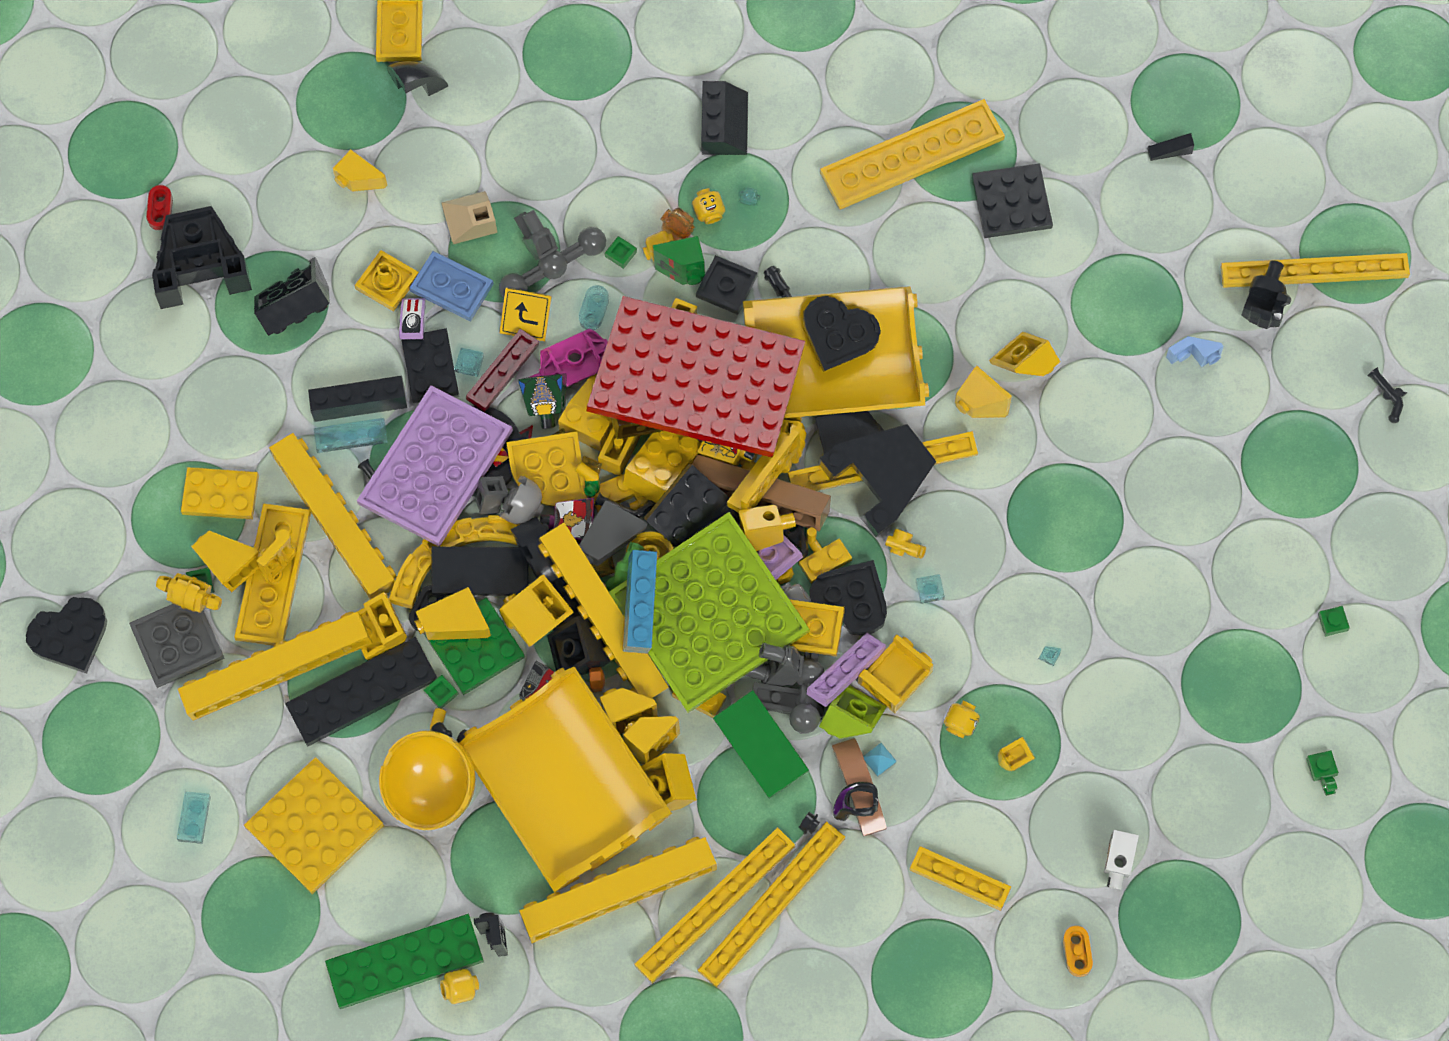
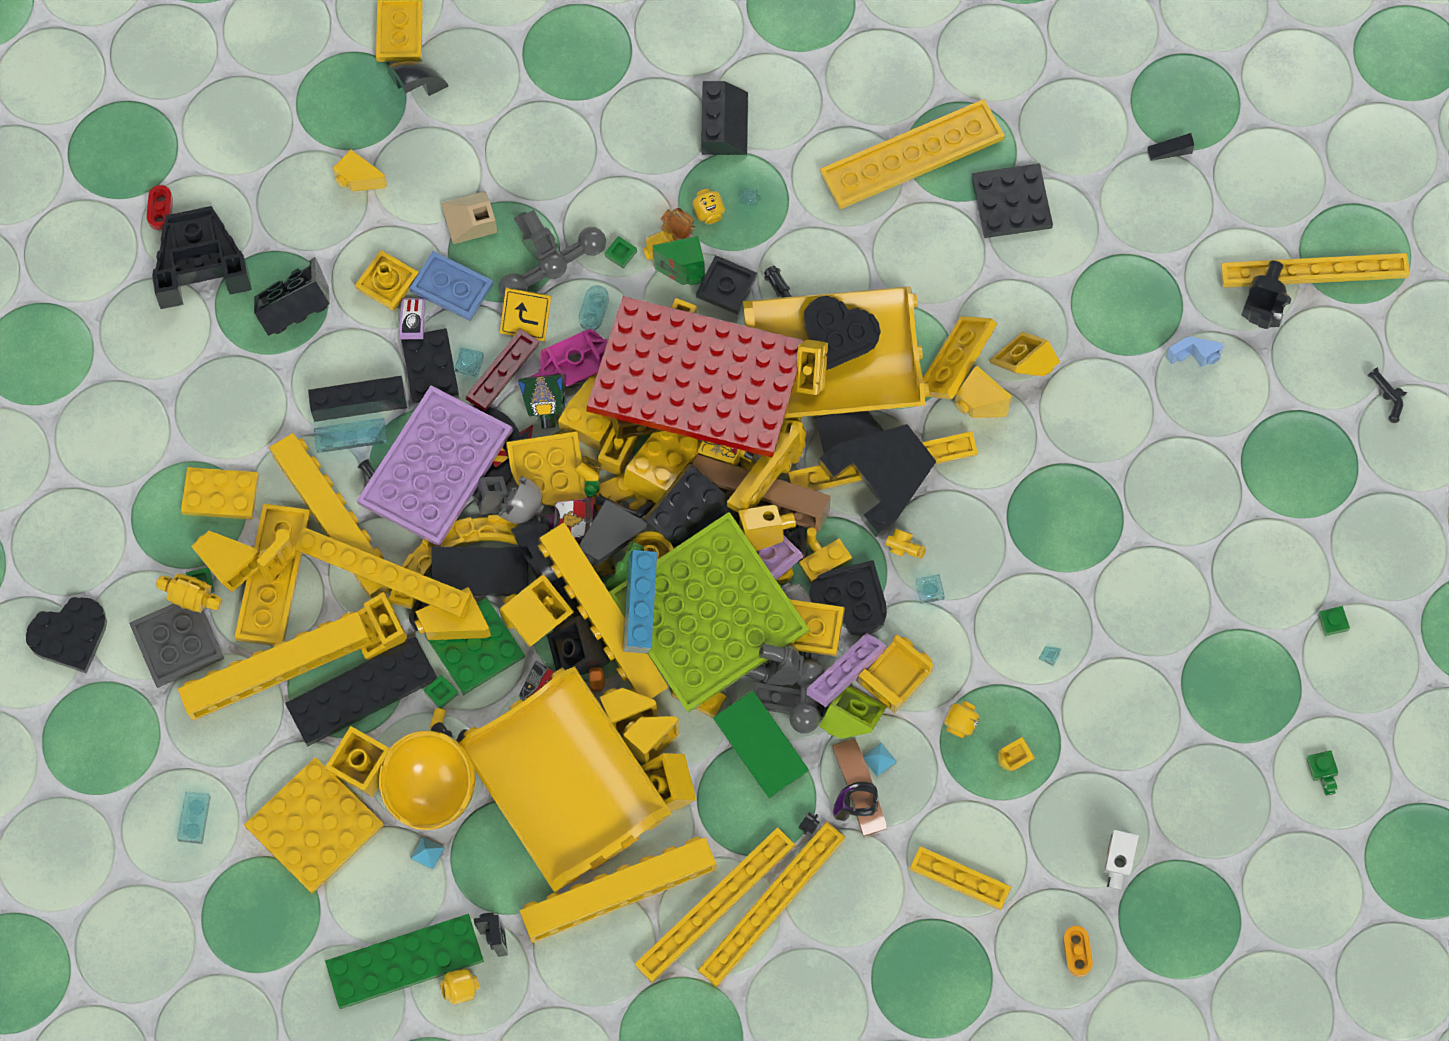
none -> yellow plate [294,527,473,618]
none -> yellow brick [325,726,390,798]
none -> medium azure slope [411,837,445,870]
none -> yellow brick [795,340,828,395]
none -> yellow plate [923,316,997,399]

